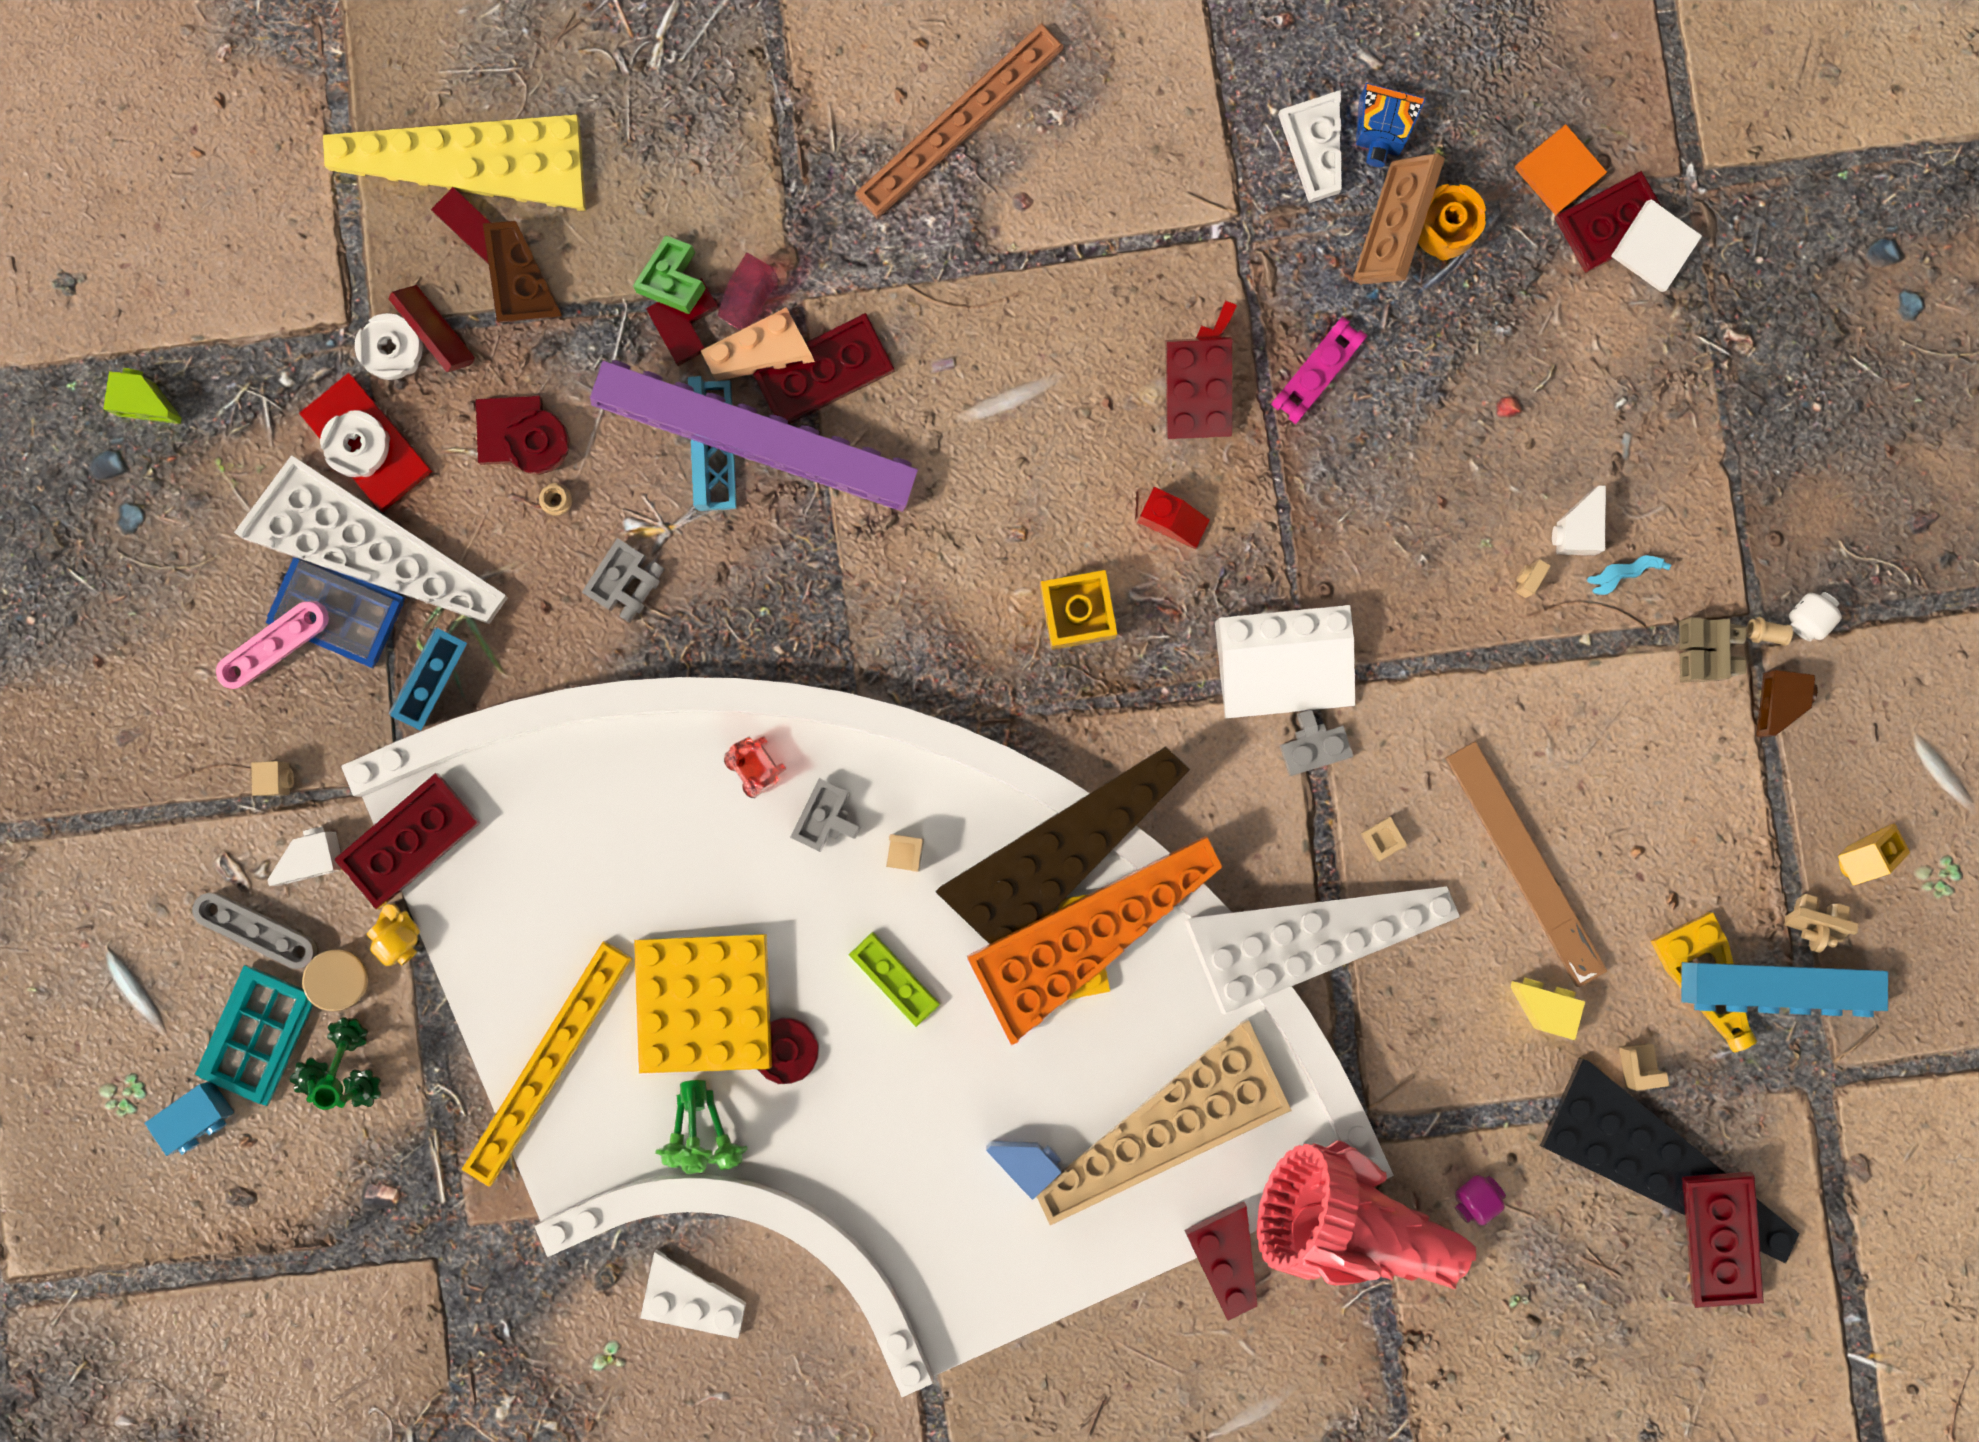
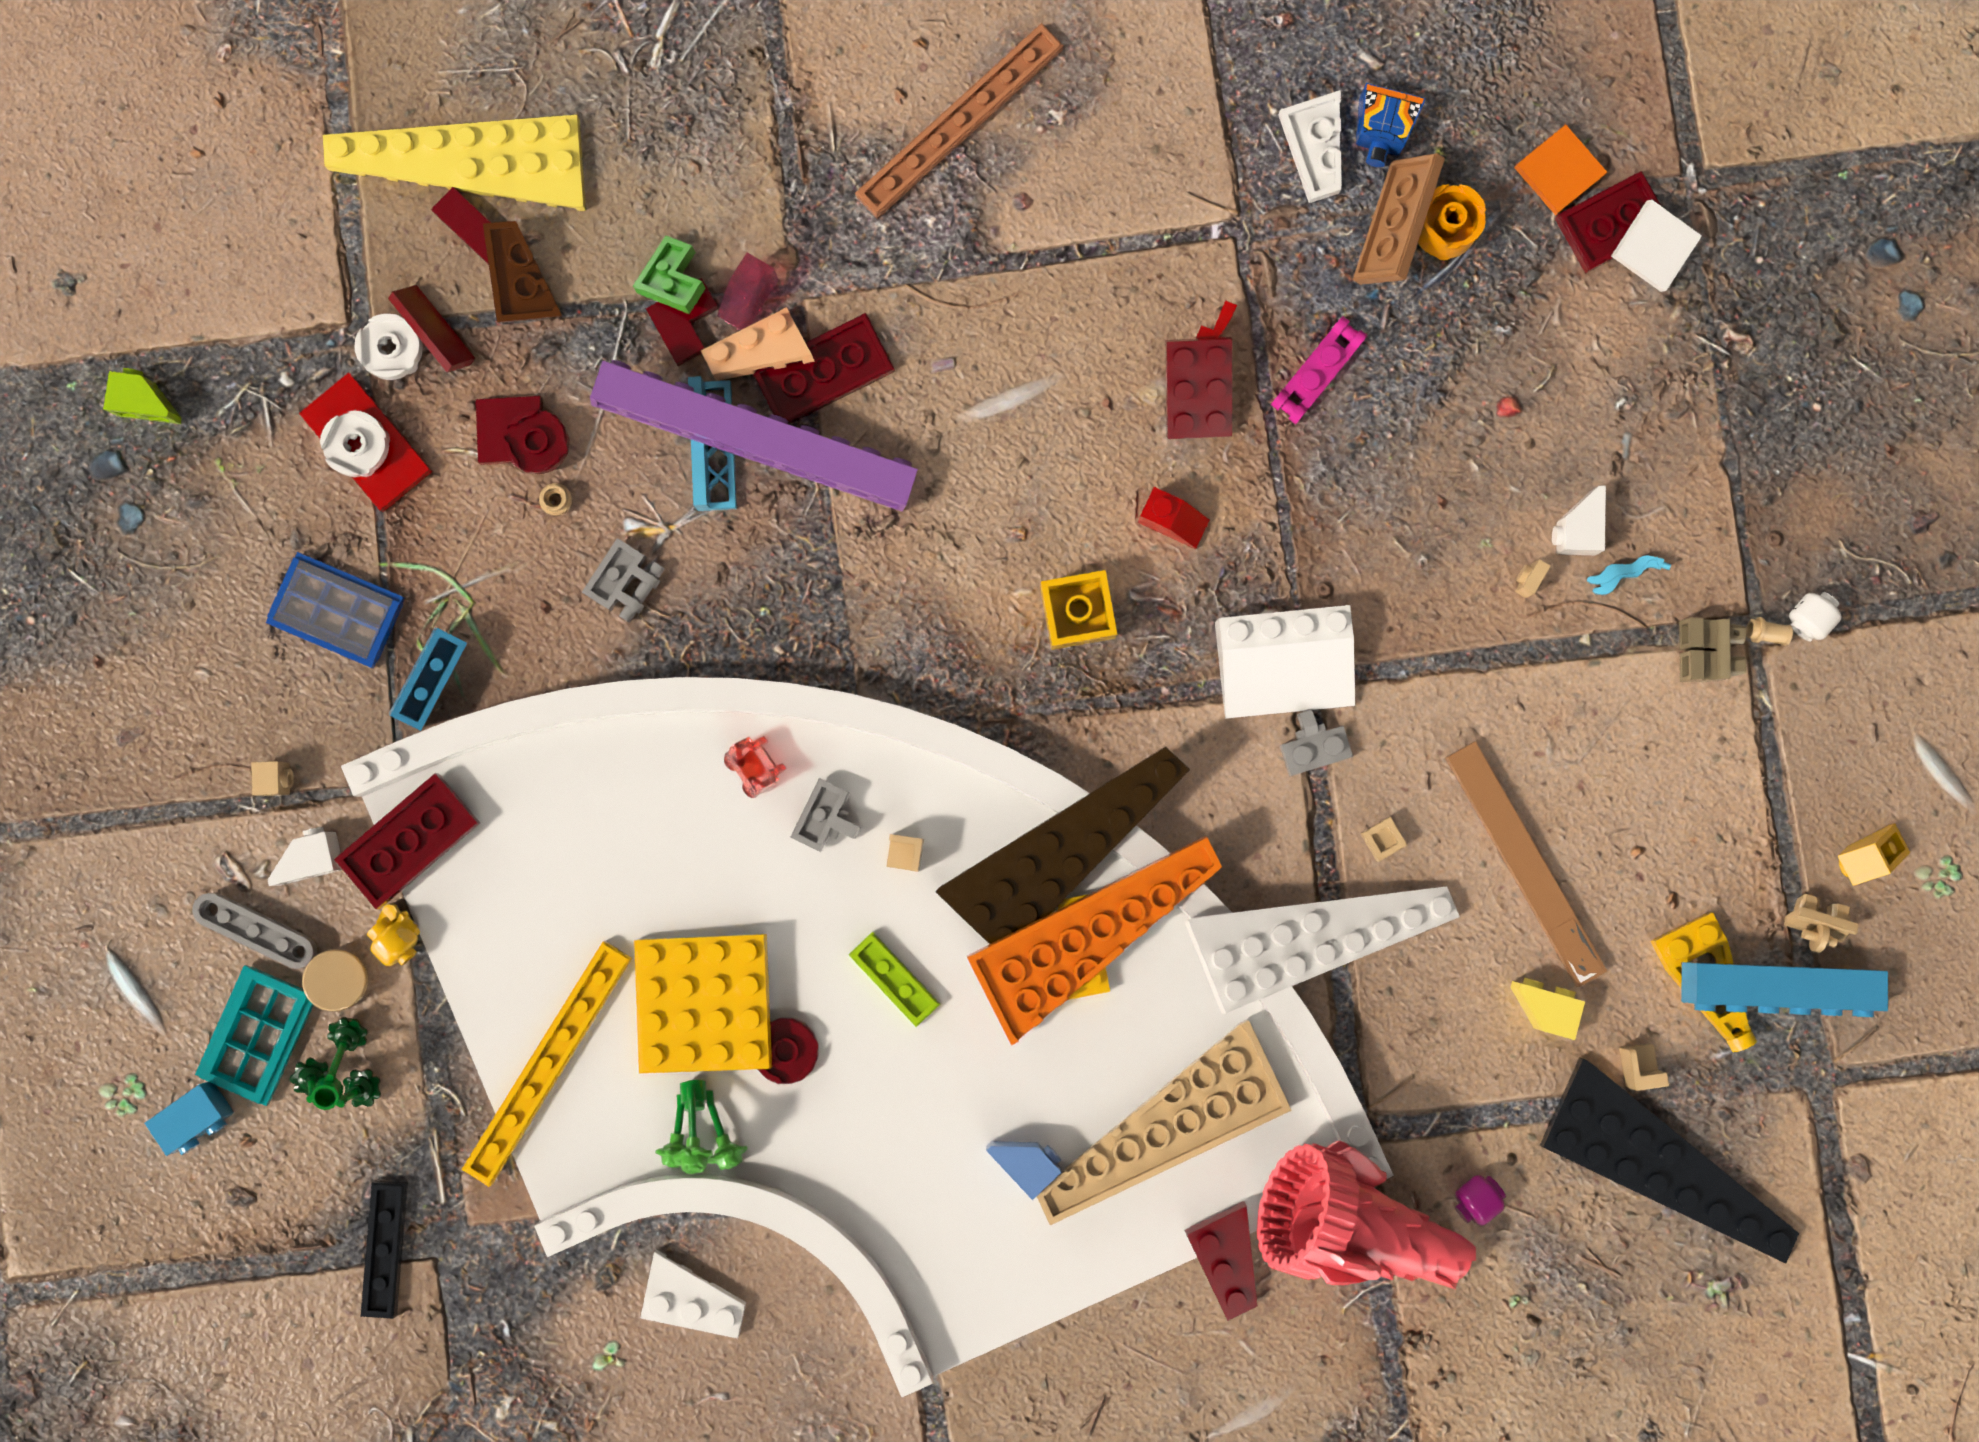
bright pink plate [216,601,329,689] -> none
white wing [234,455,508,624] -> none
dark red tile [1682,1172,1764,1308] -> none
reddish brown slope [1756,670,1818,738] -> none
none -> black tile [360,1180,408,1319]

